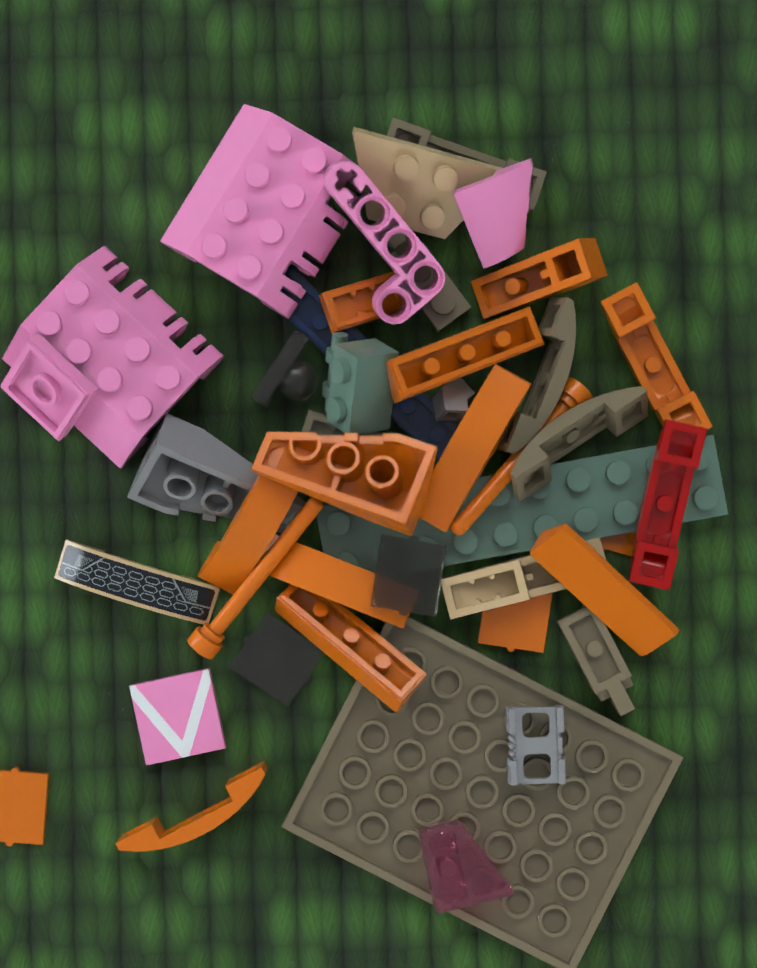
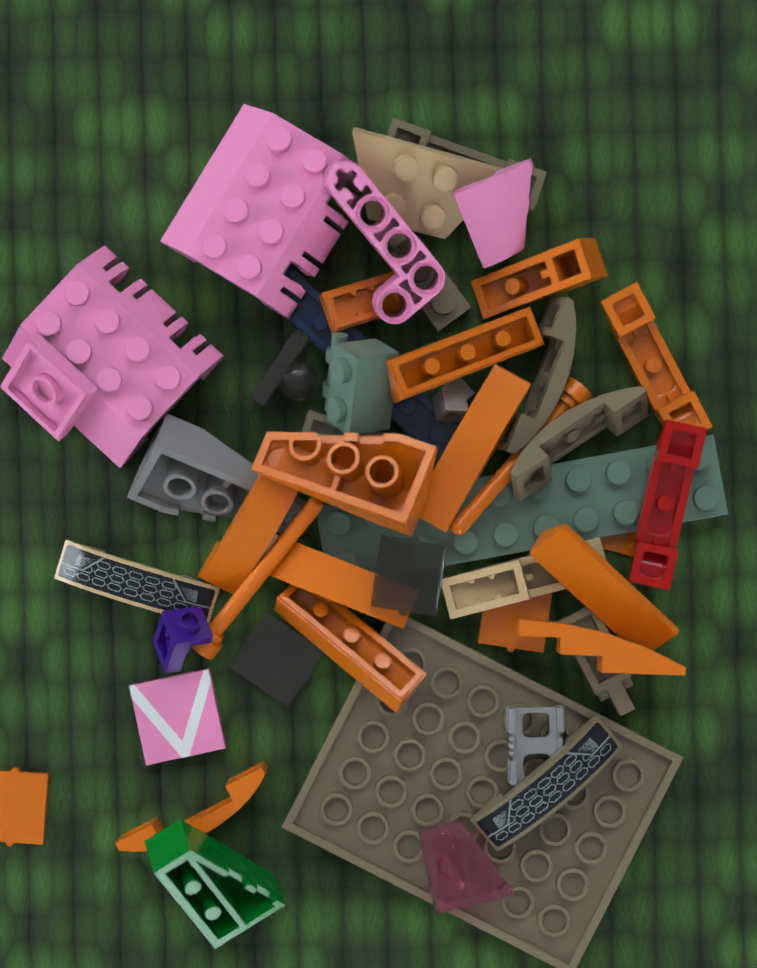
none -> green wedge [144,819,286,949]
none -> dark purple bracket [153,606,213,673]
none -> slope [470,714,623,851]
none -> orange slope [516,617,686,676]

